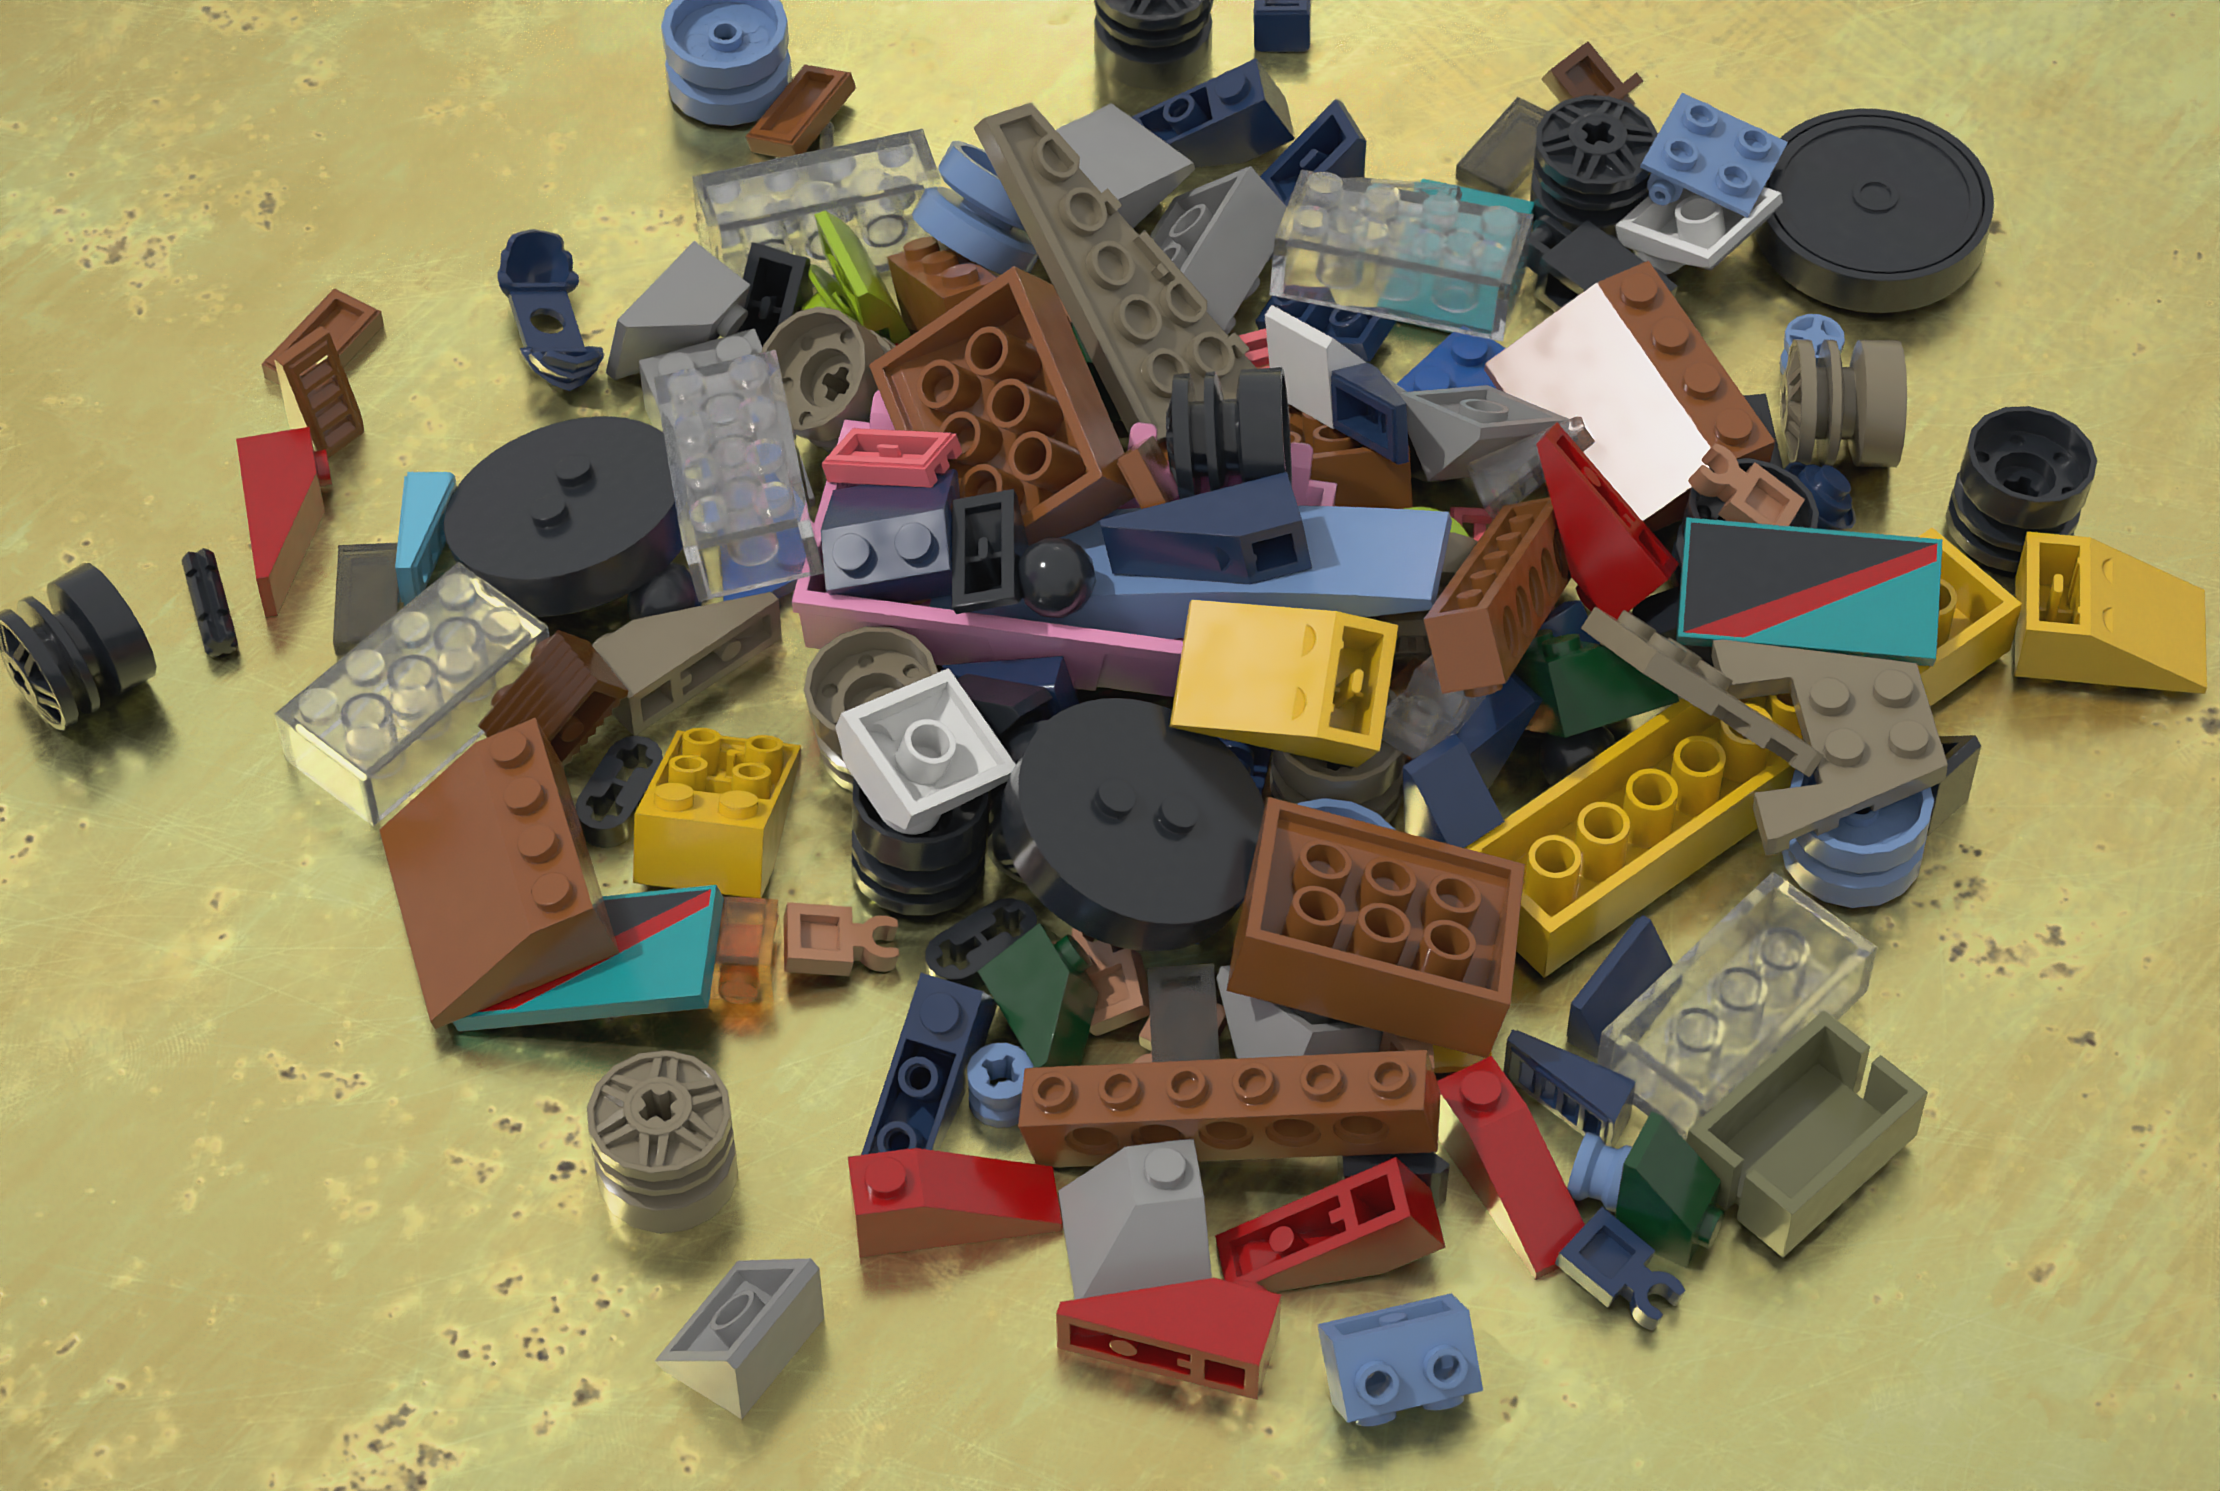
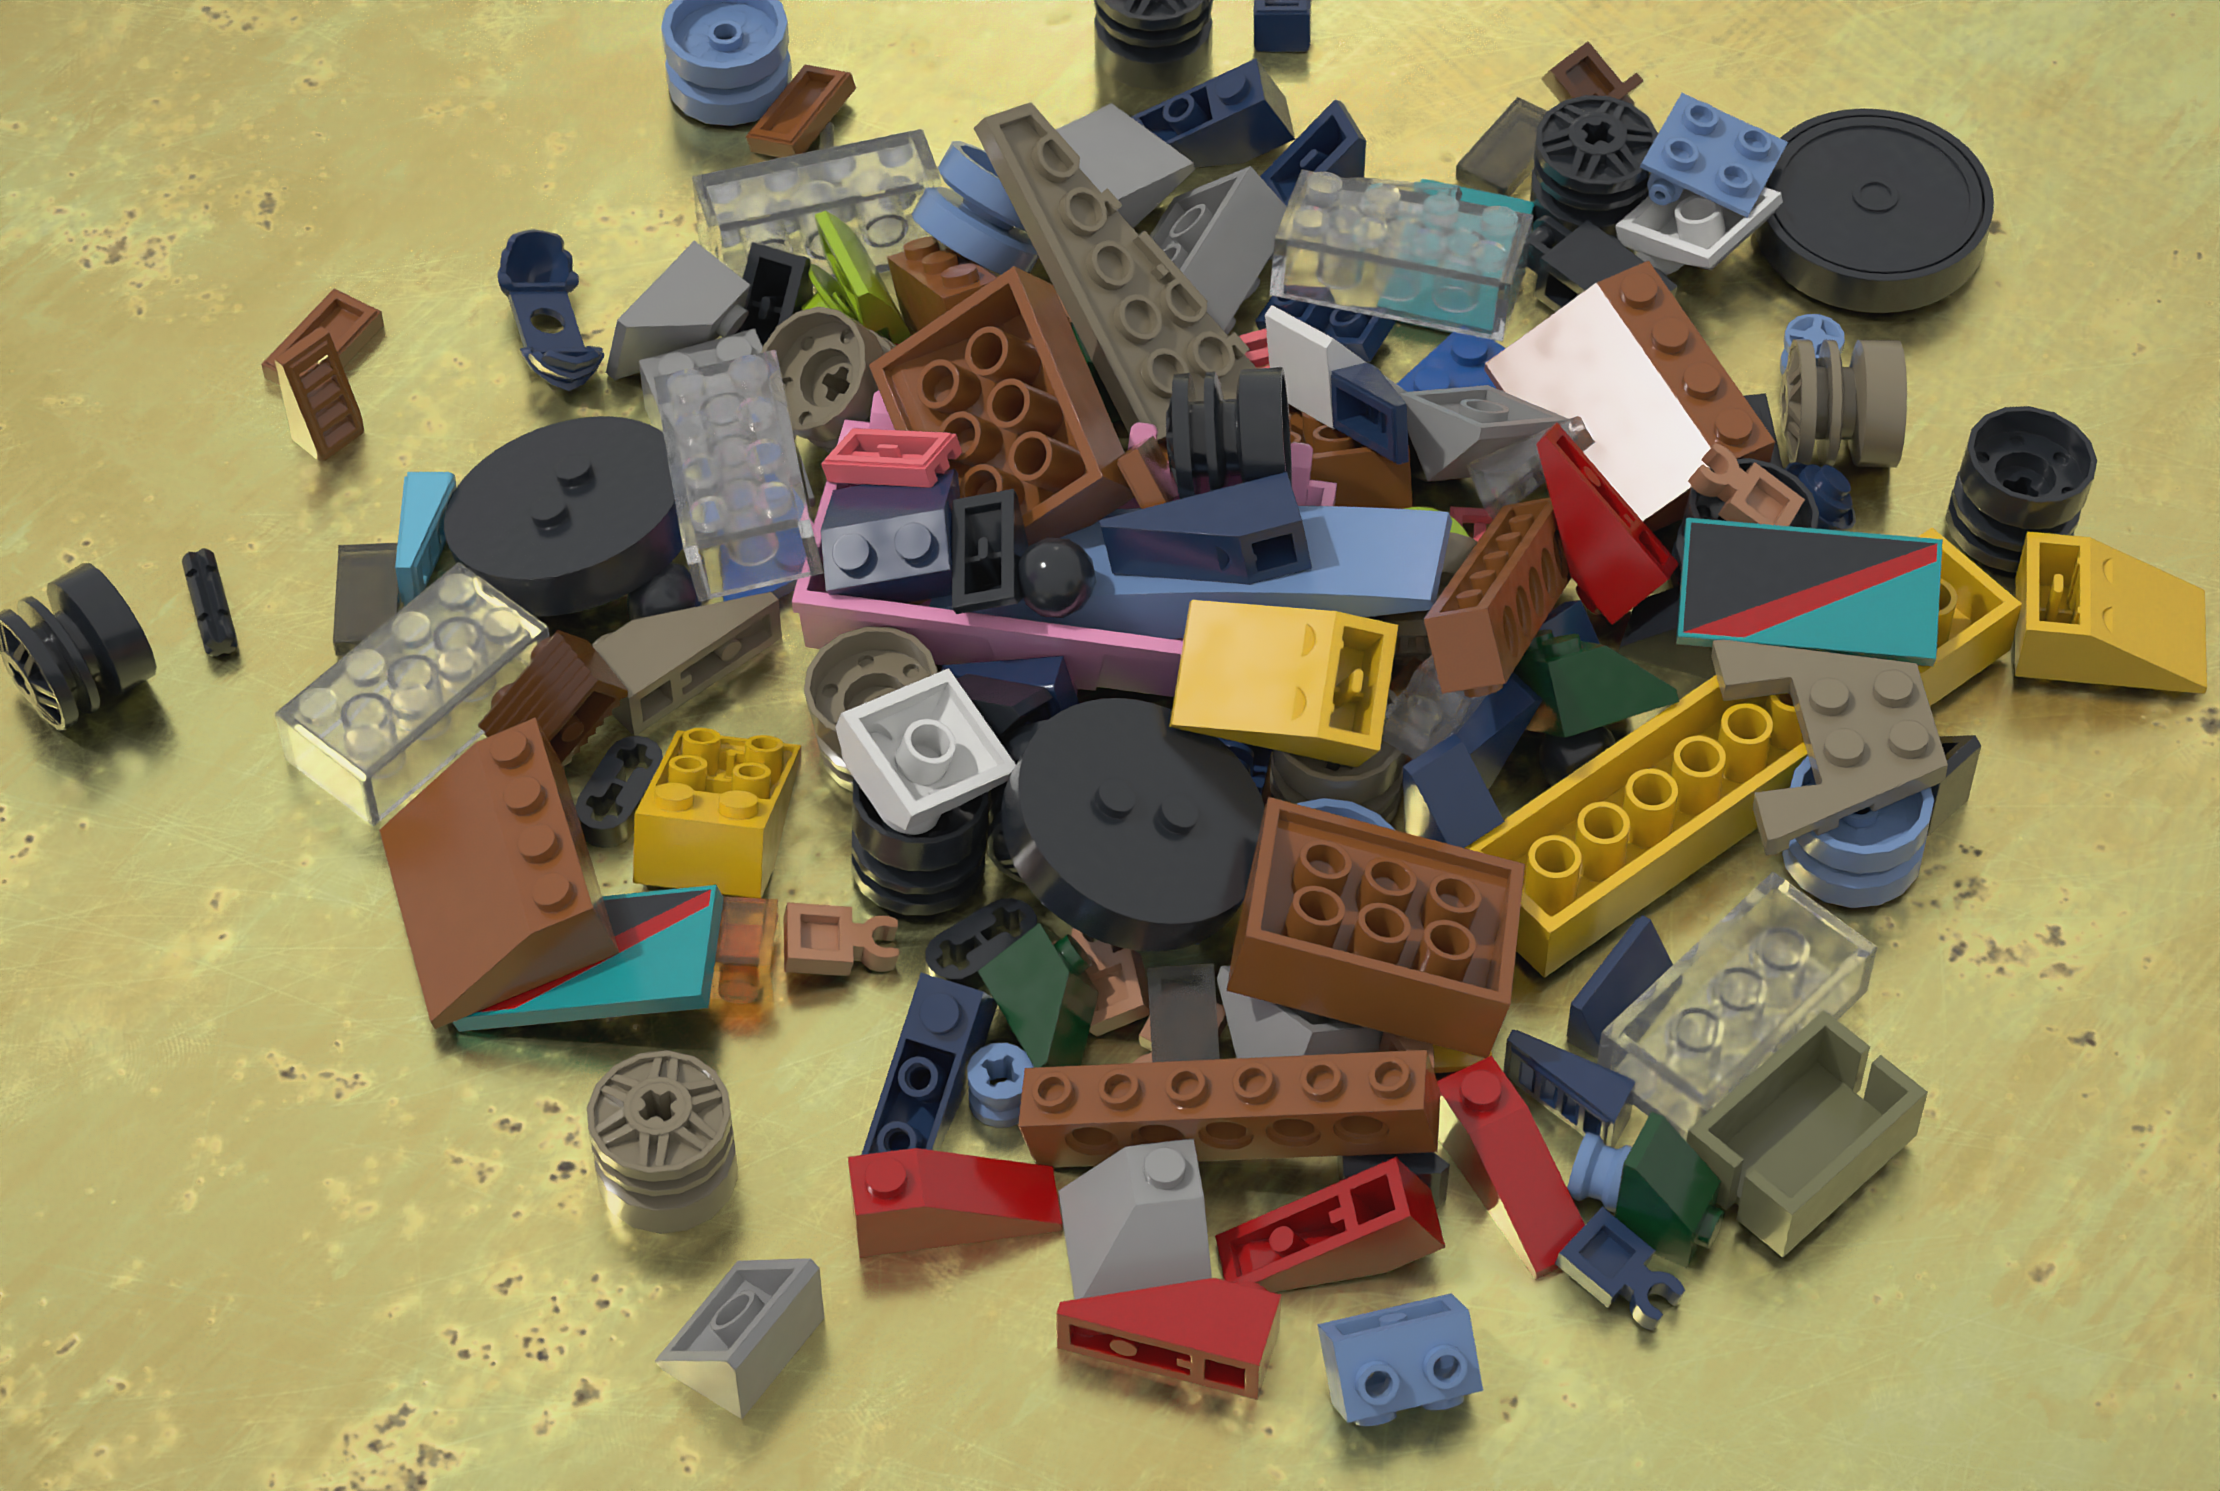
red slope [236,427,333,618] -> none
dark tan wing [1581,607,1824,777] -> none

